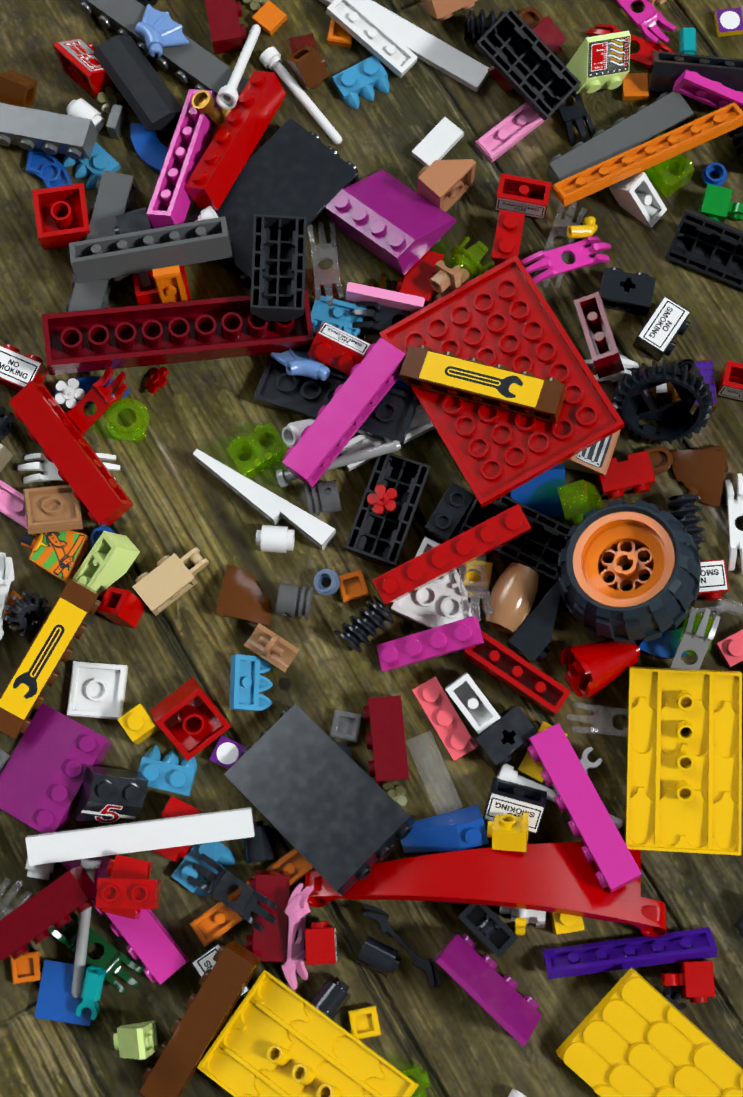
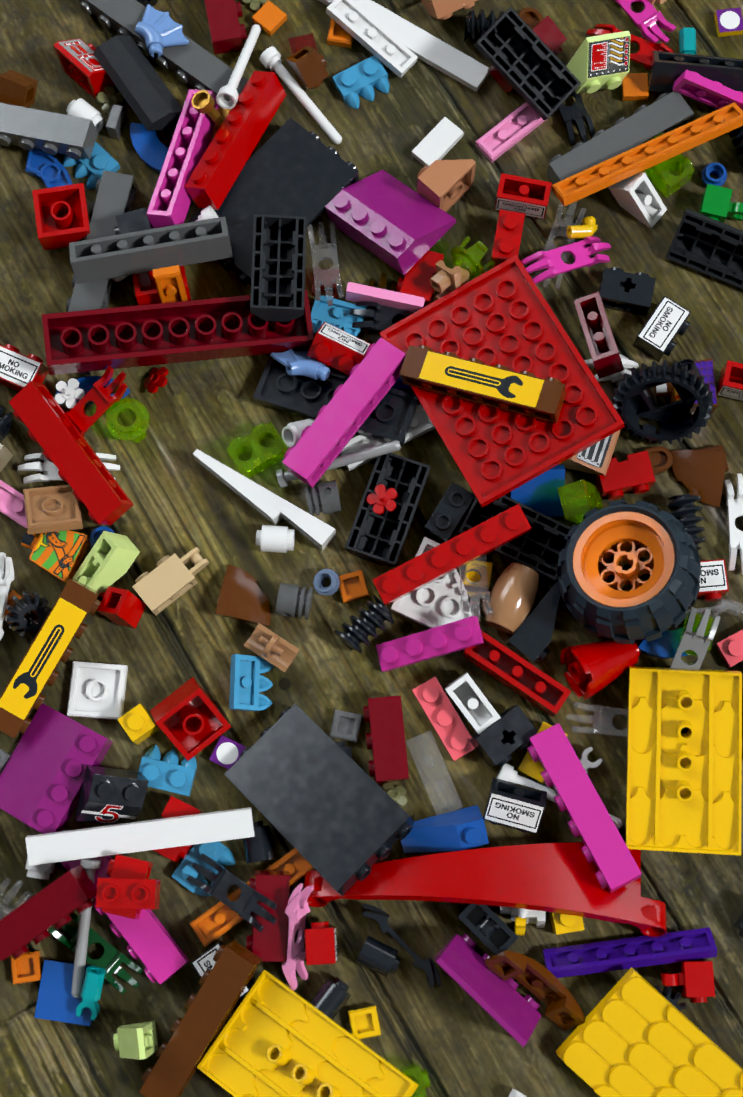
yellow brick [487,812,529,852] -> none
none -> reddish brown slope [485,950,586,1031]

